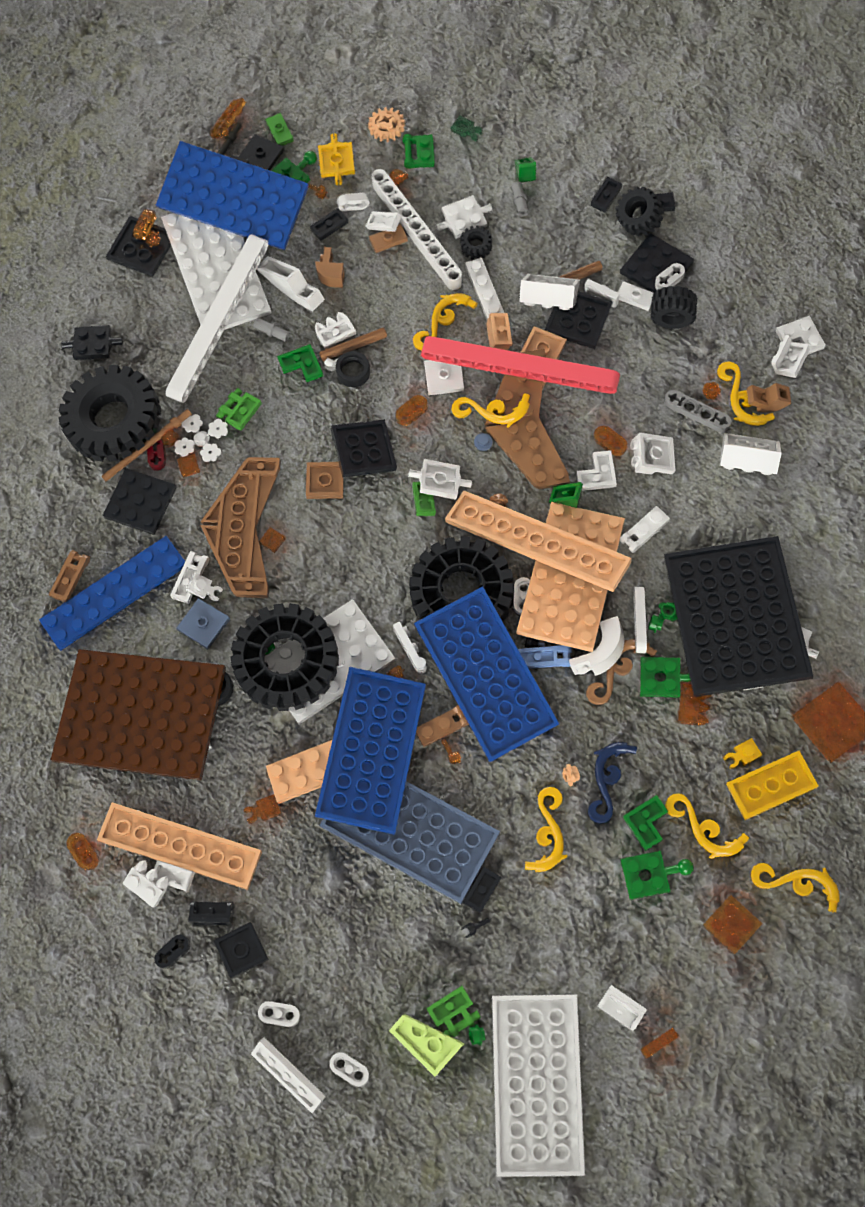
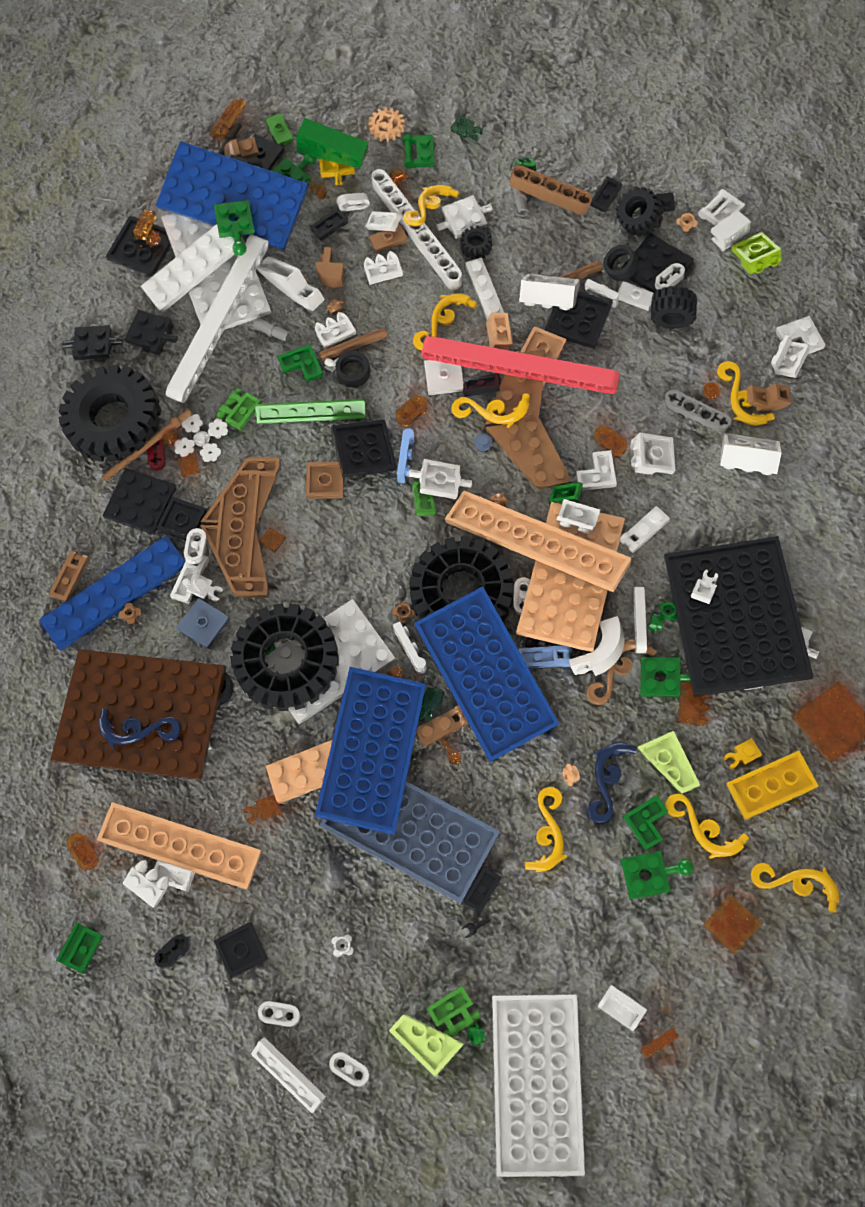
black hinge [188,901,234,926] -> none
none -> green plate [56,923,104,974]
none -> dark blue plant [98,709,181,749]
none -> medium nougat plate [118,603,141,625]
none -> black plate [124,309,178,356]
none -> white plate [141,224,235,313]
none -> black plate [156,496,207,541]
none -> white plate [184,528,207,564]
none -> green plate [214,200,255,256]
none -> medium nougat brick [224,137,260,159]
none -> plate [255,399,366,424]
none -> green wedge [297,118,369,169]
none -> medium nougat plate [327,299,344,315]
none -> white plate [332,935,354,957]
none -> white plate [364,251,403,285]
none -> medium nougat plate [392,602,415,624]
none -> light blue plate [397,428,415,483]
none -> yellow plant [403,185,460,226]
none -> clear green plate [419,687,445,722]
none -> black plate [463,373,501,397]
none -> medium nougat beam [509,165,592,215]
none -> white bracket [556,499,601,534]
none -> black tyre [603,245,639,281]
none -> yellowish green wing [637,731,700,794]
none -> light nougat plate [676,213,697,232]
none -> white plate [691,570,718,604]
none -> white plate [698,189,745,226]
none -> white hinge [711,210,751,251]
none -> lime plate [731,232,781,275]

